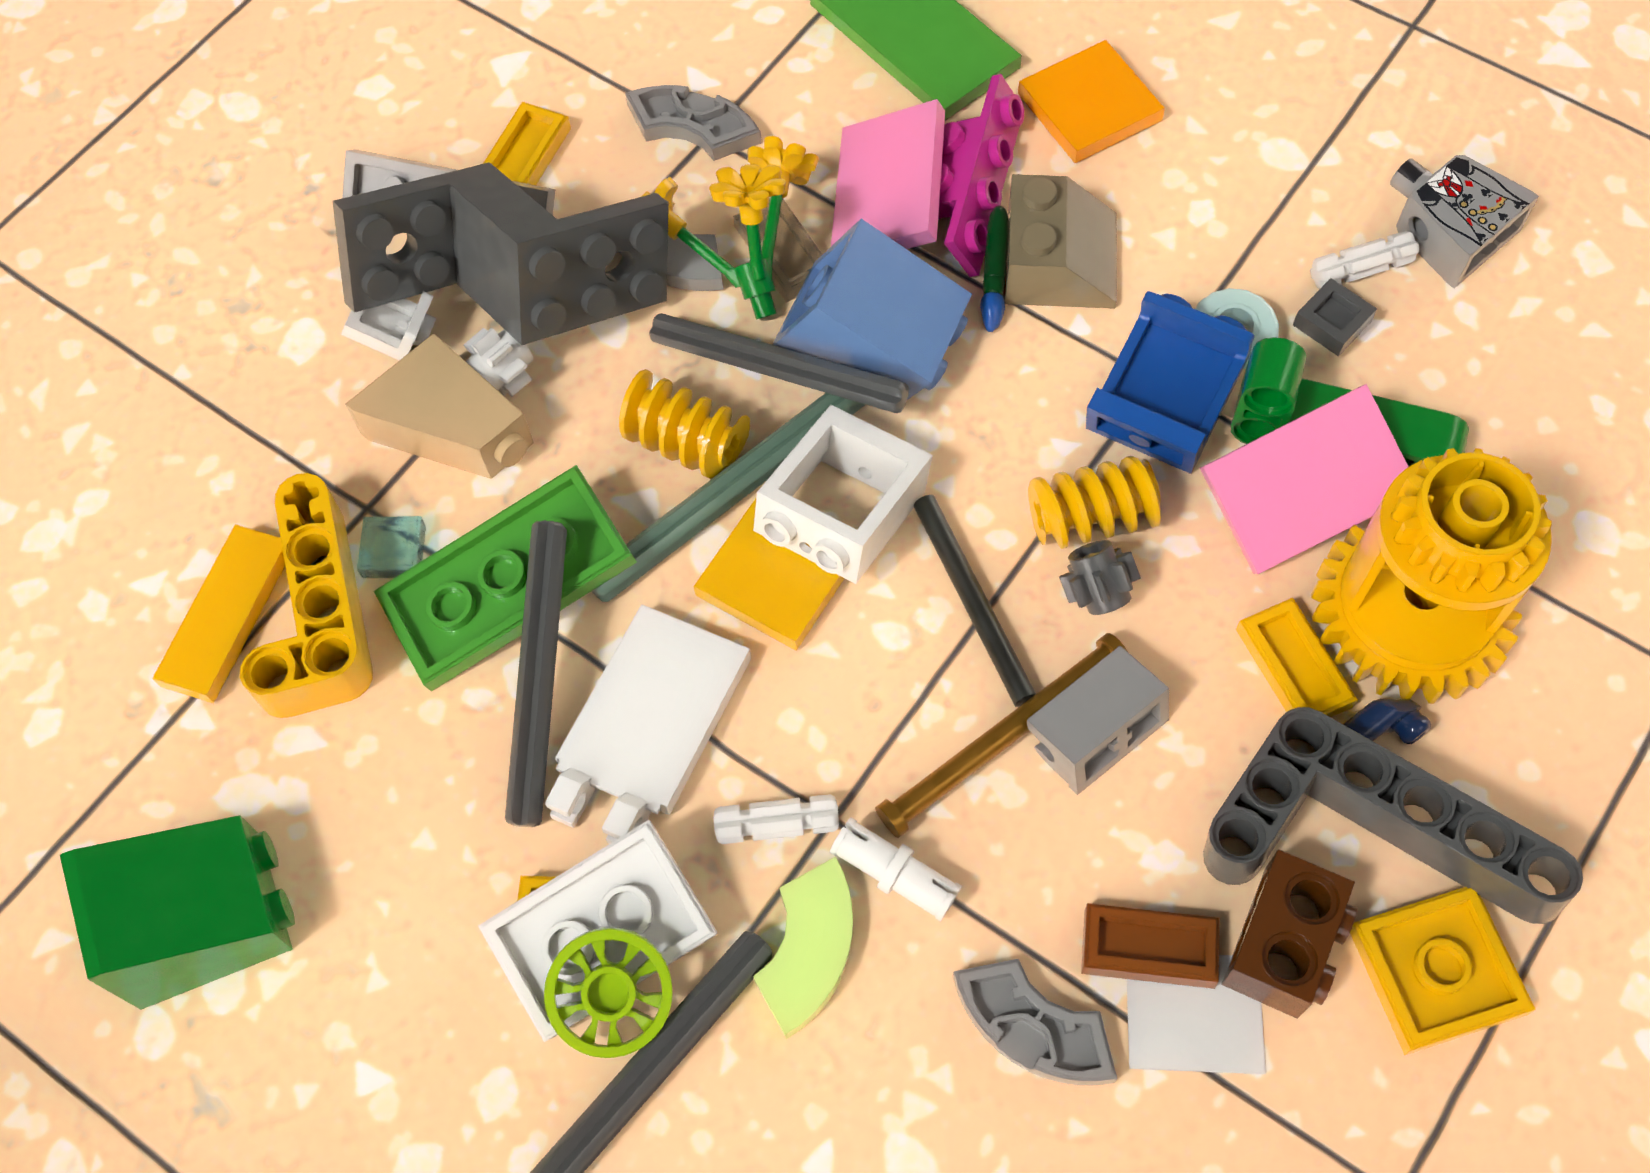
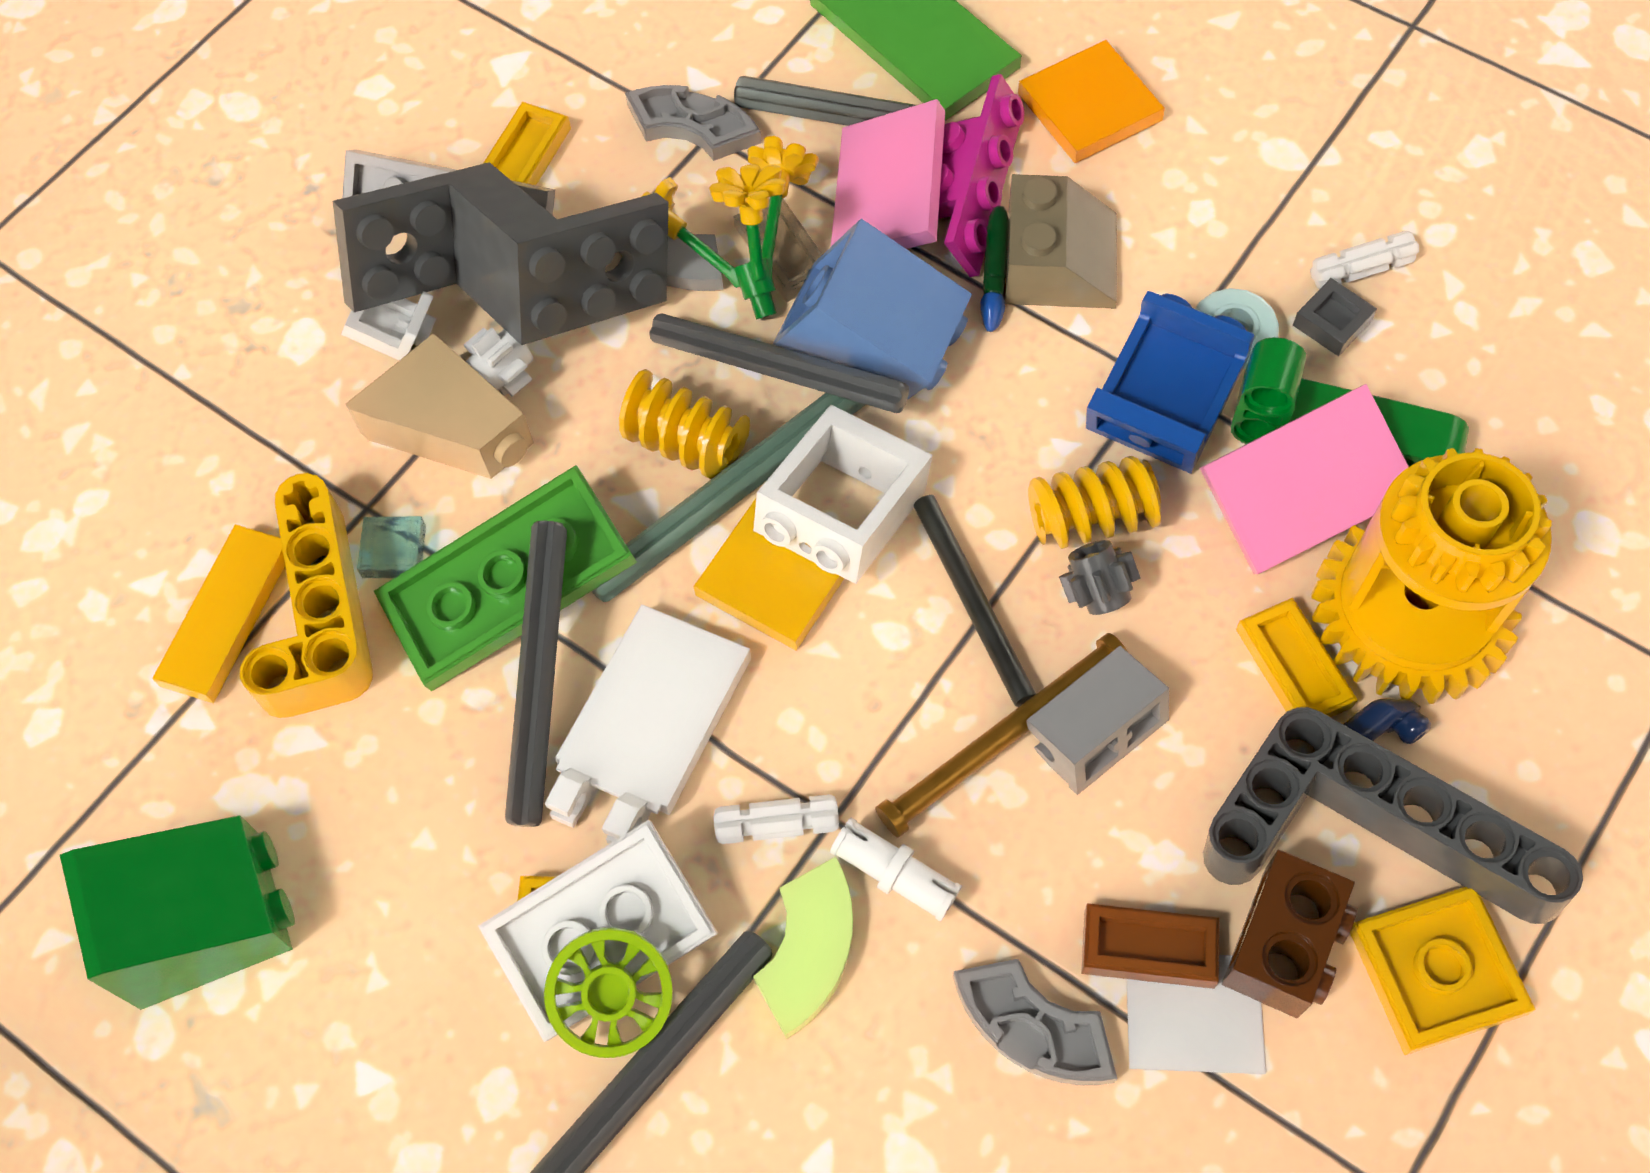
light grey torso [1390,155,1539,289] -> none
none -> pearl dark grey axle [734,76,916,126]

